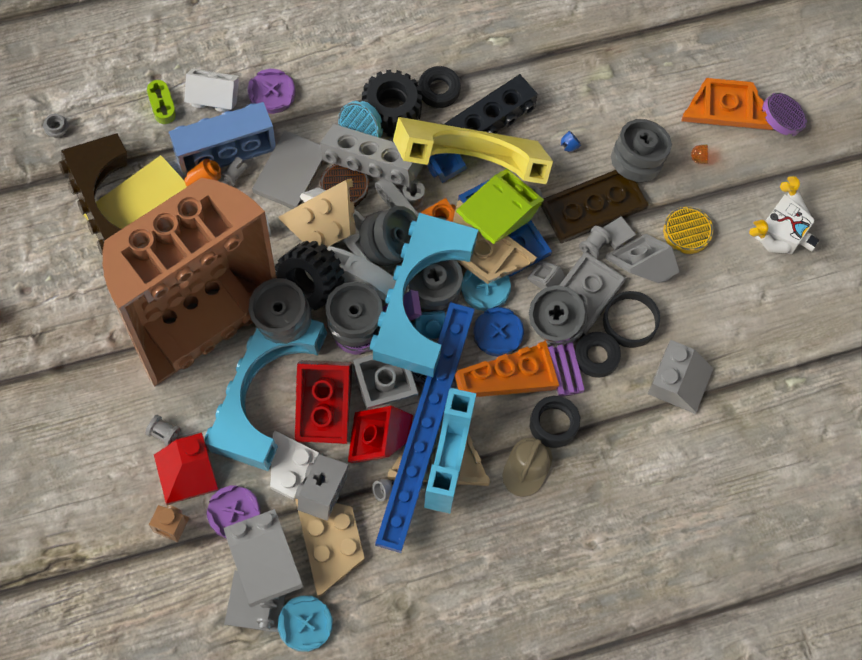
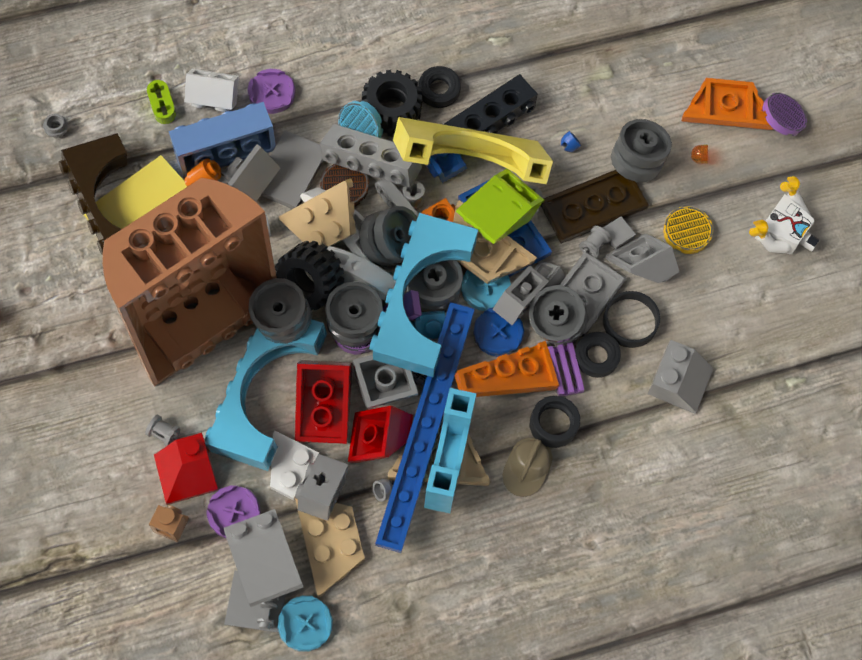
none -> light grey slope [228,144,280,202]
none -> light grey brick [493,266,549,325]

